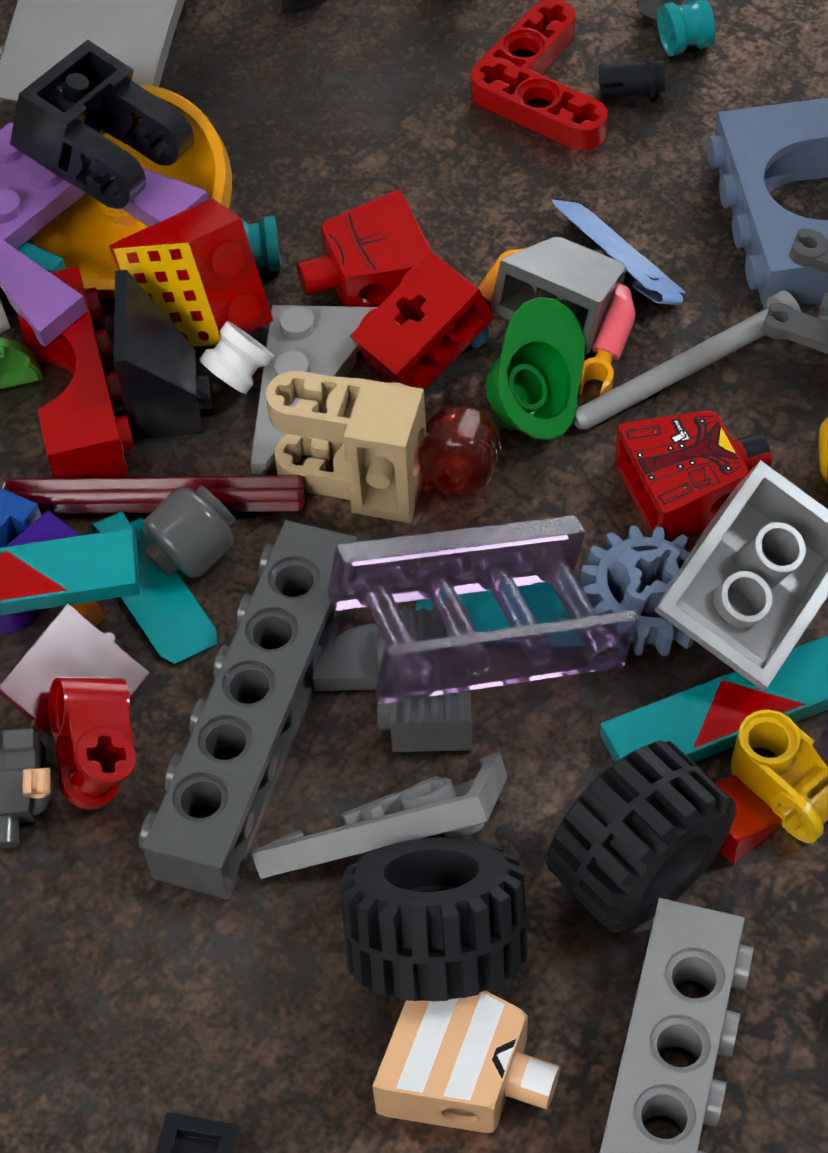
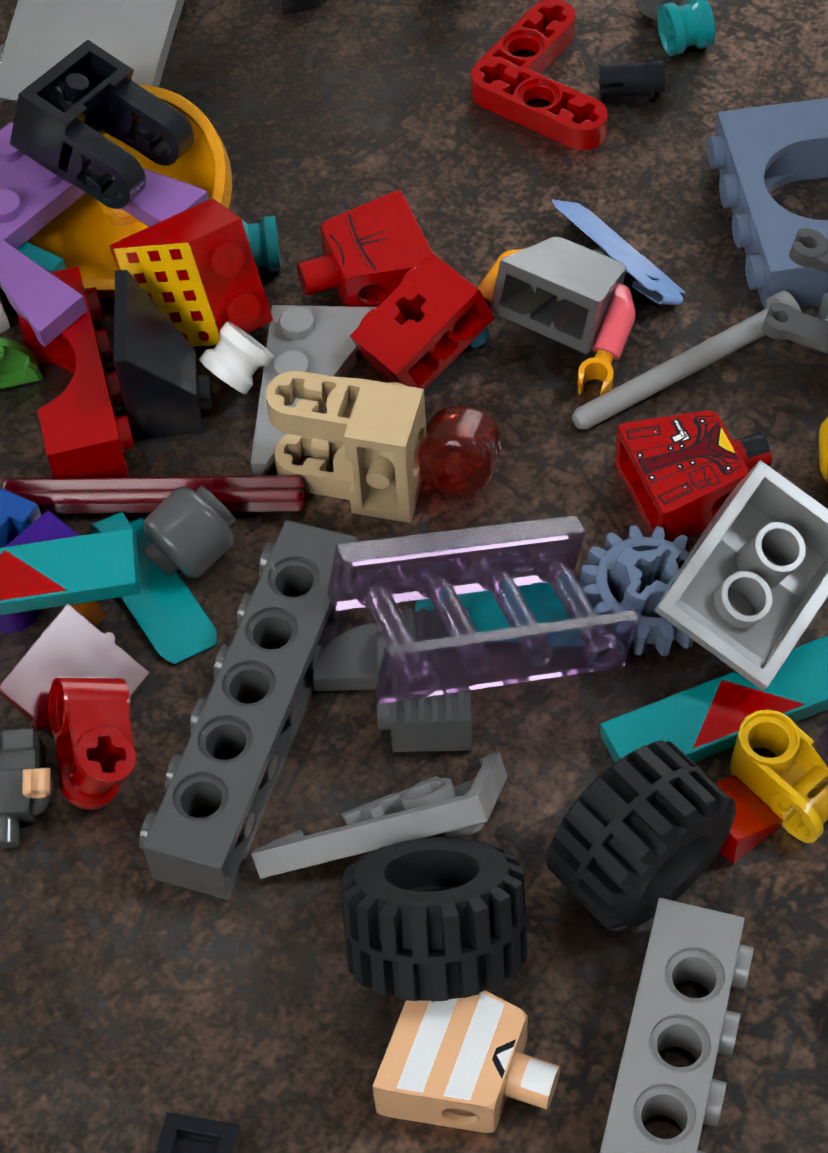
green piece [485,297,585,440] -> none

